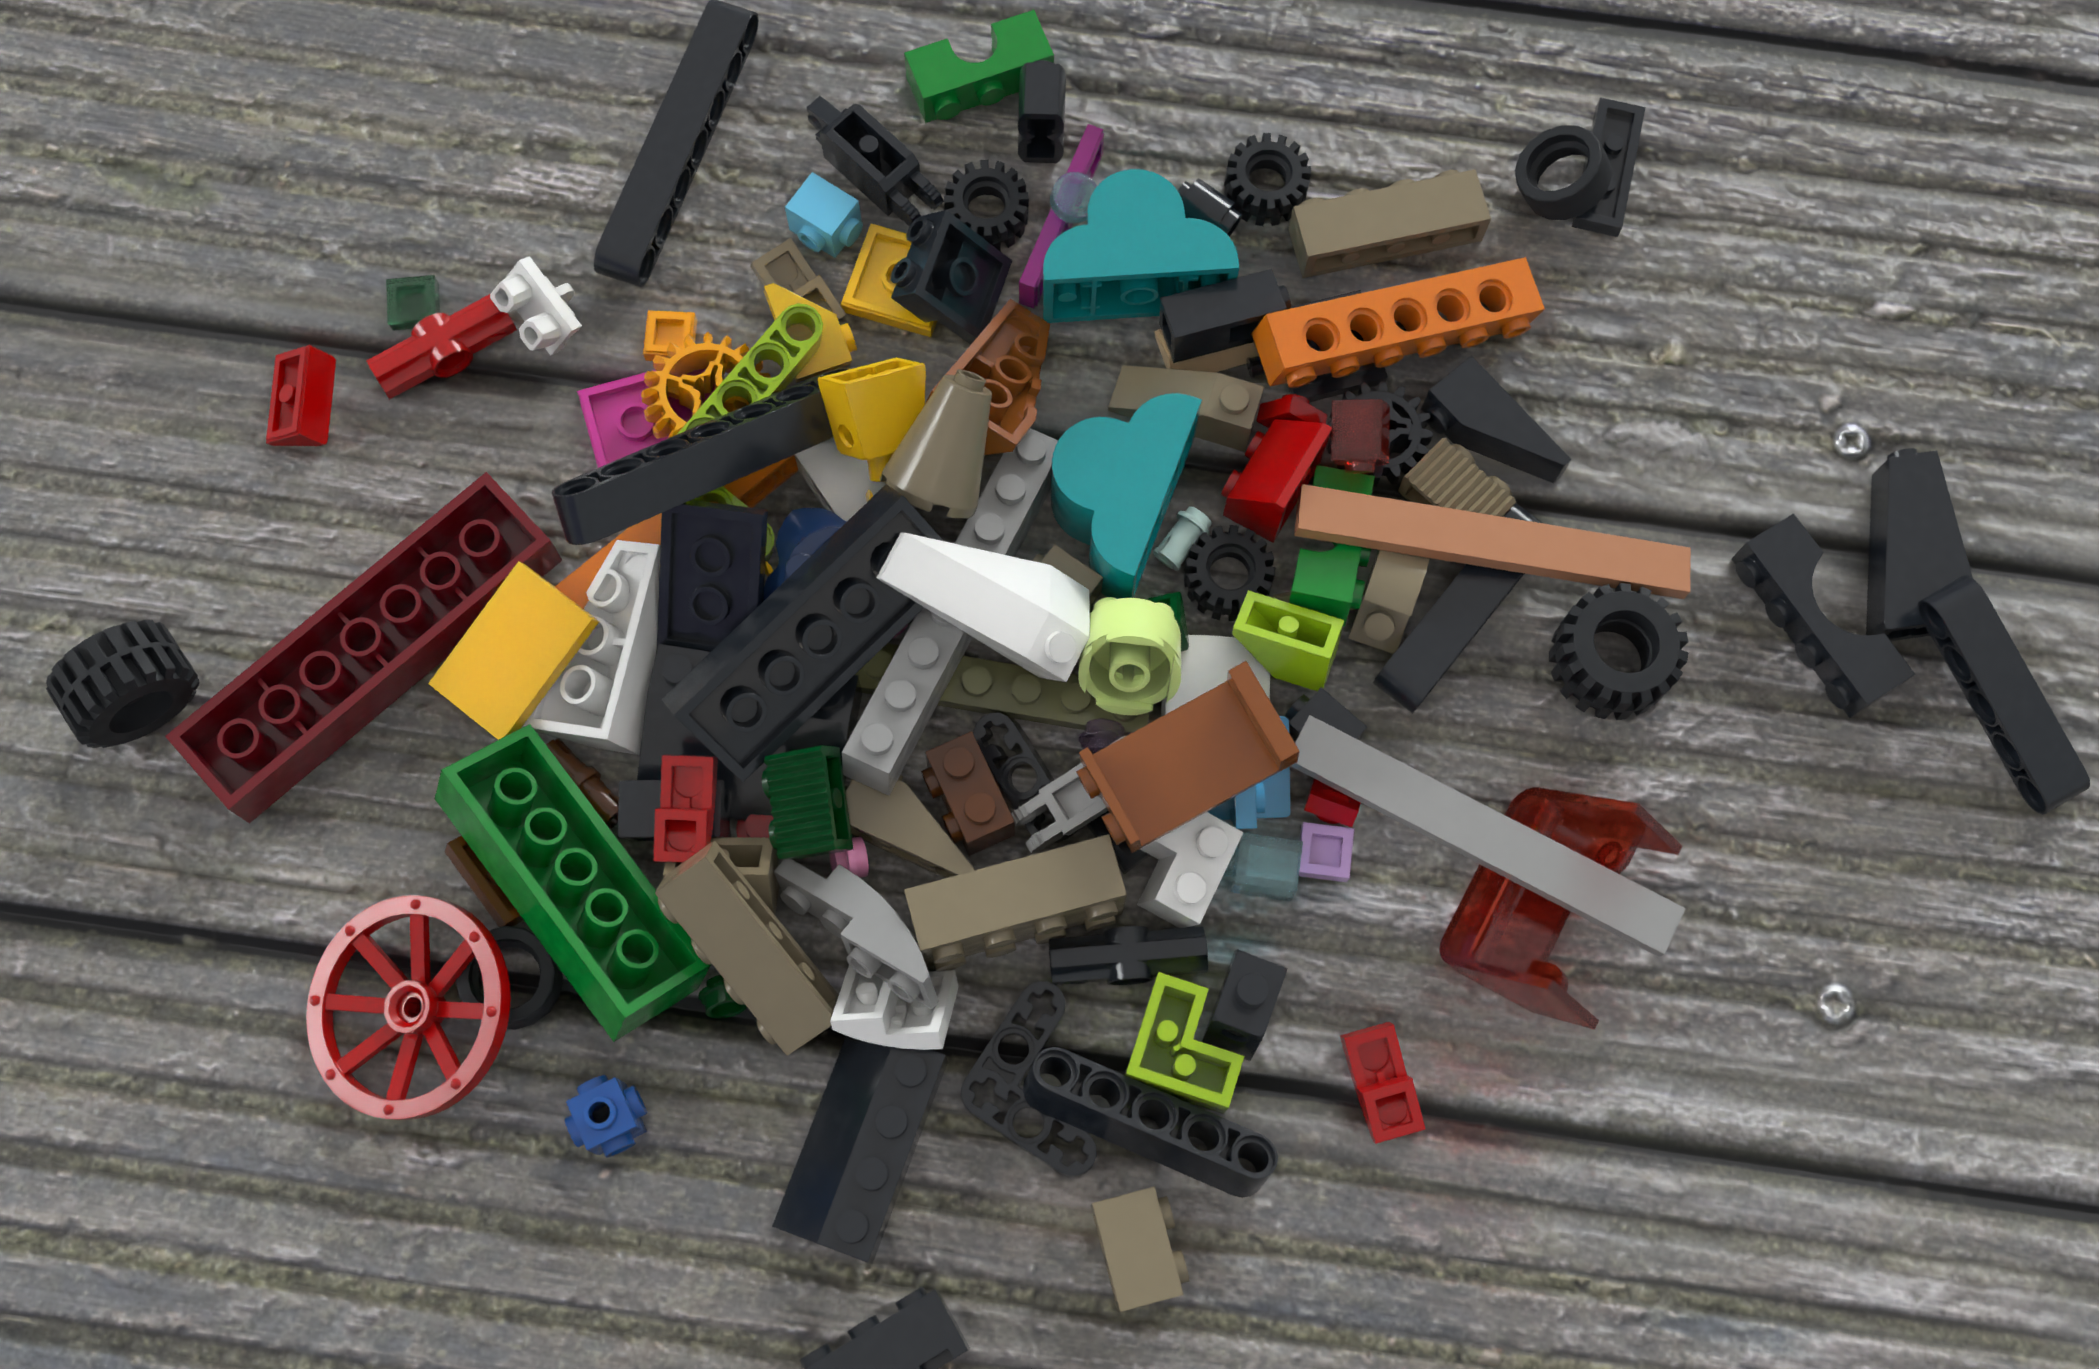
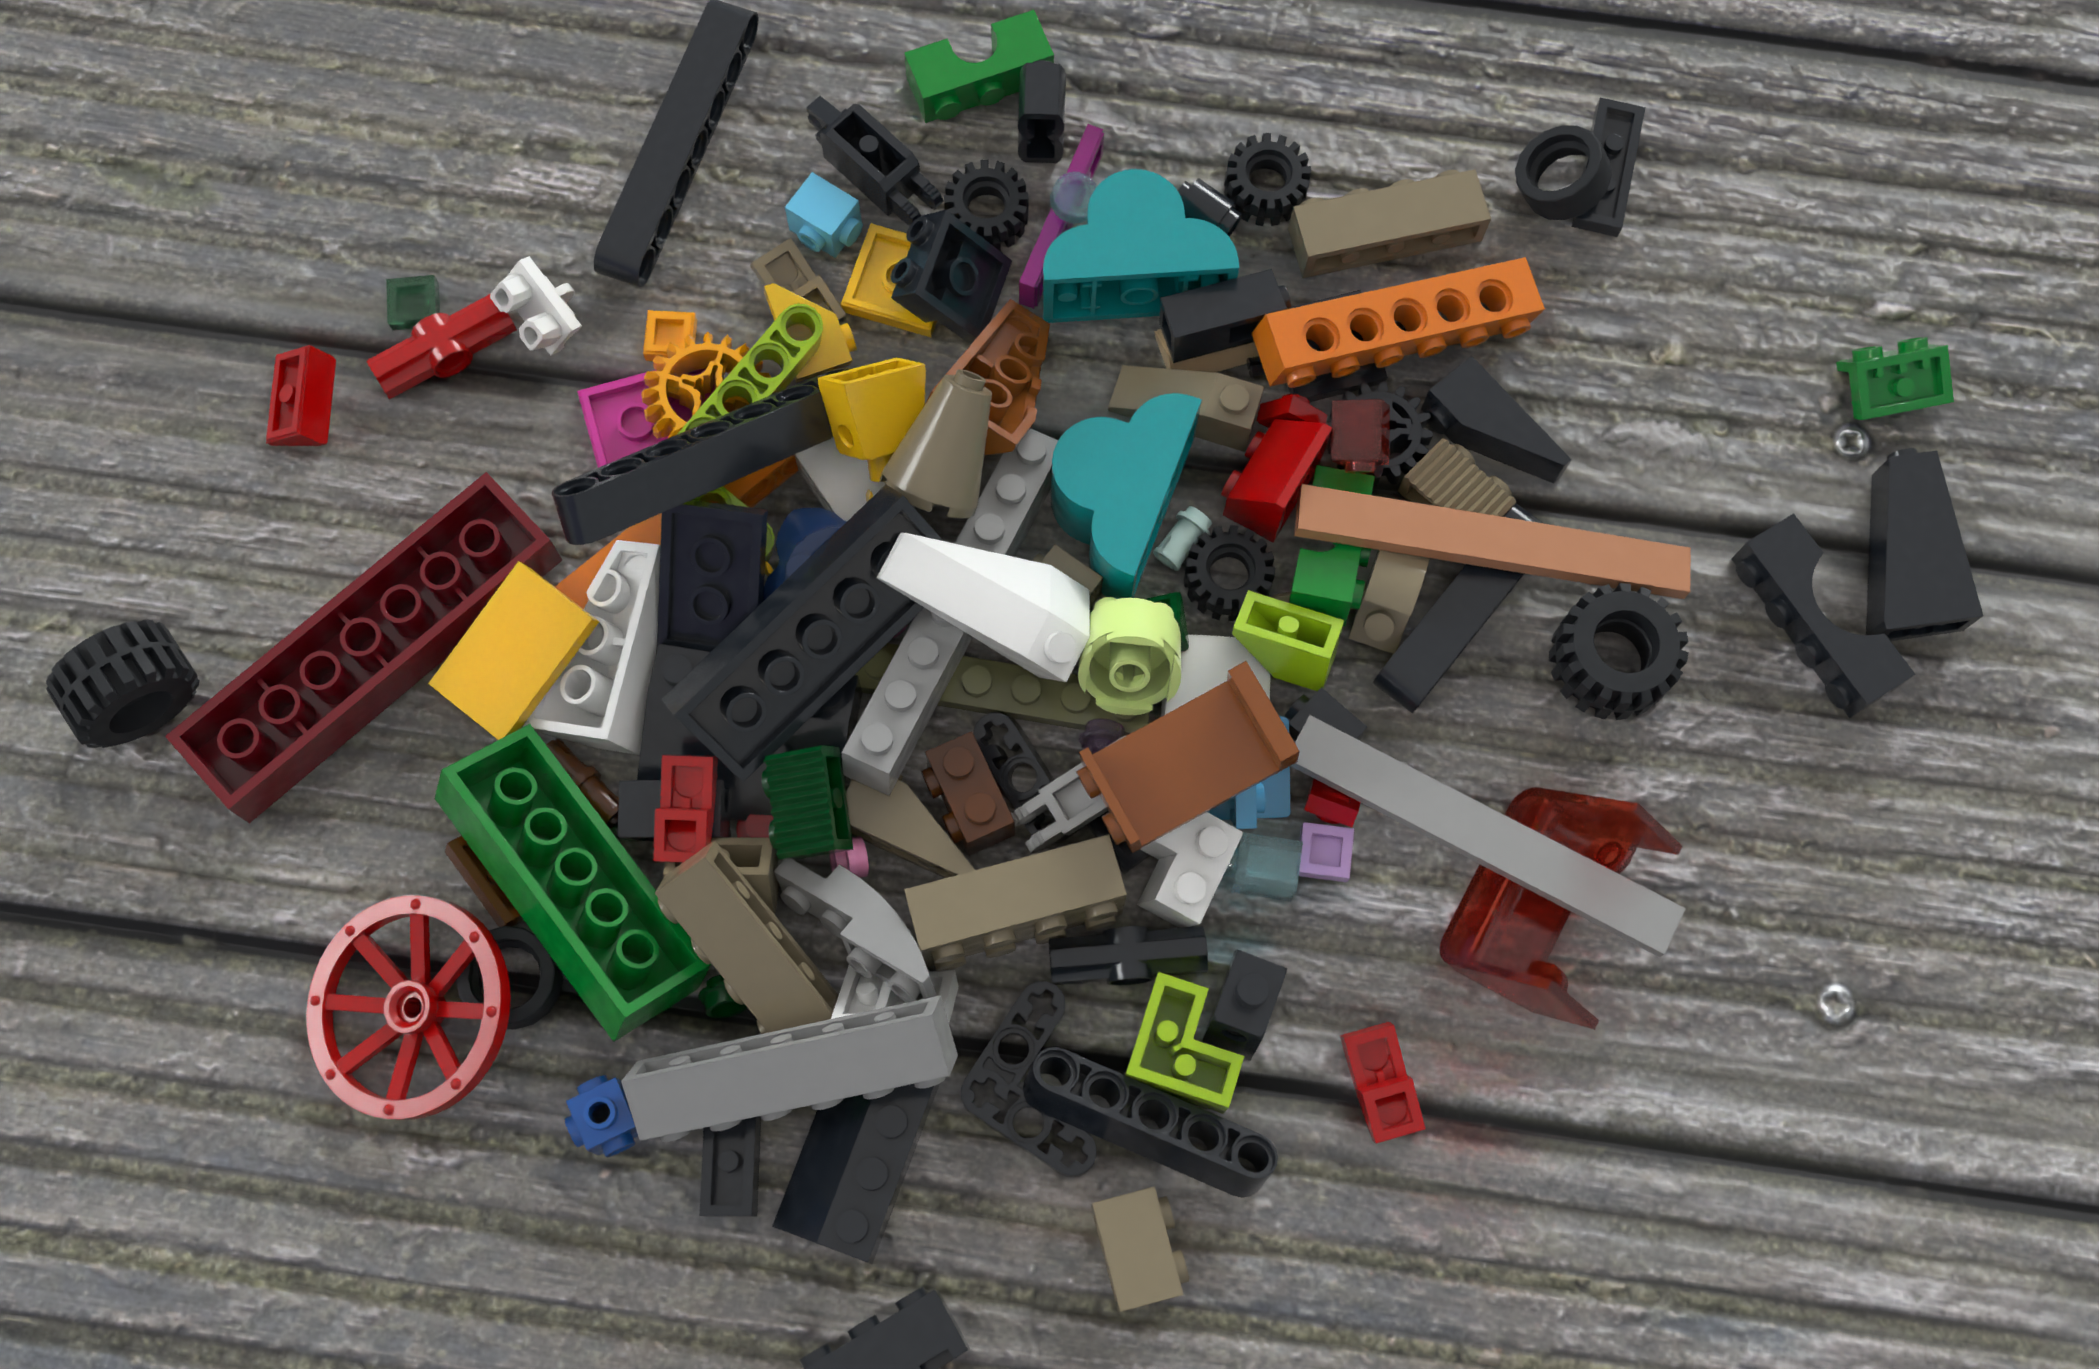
black beam [1917,575,2090,815] -> none
none -> light grey brick [621,995,958,1142]
none -> black plate [699,1116,761,1217]
none -> green bracket [1836,337,1954,420]

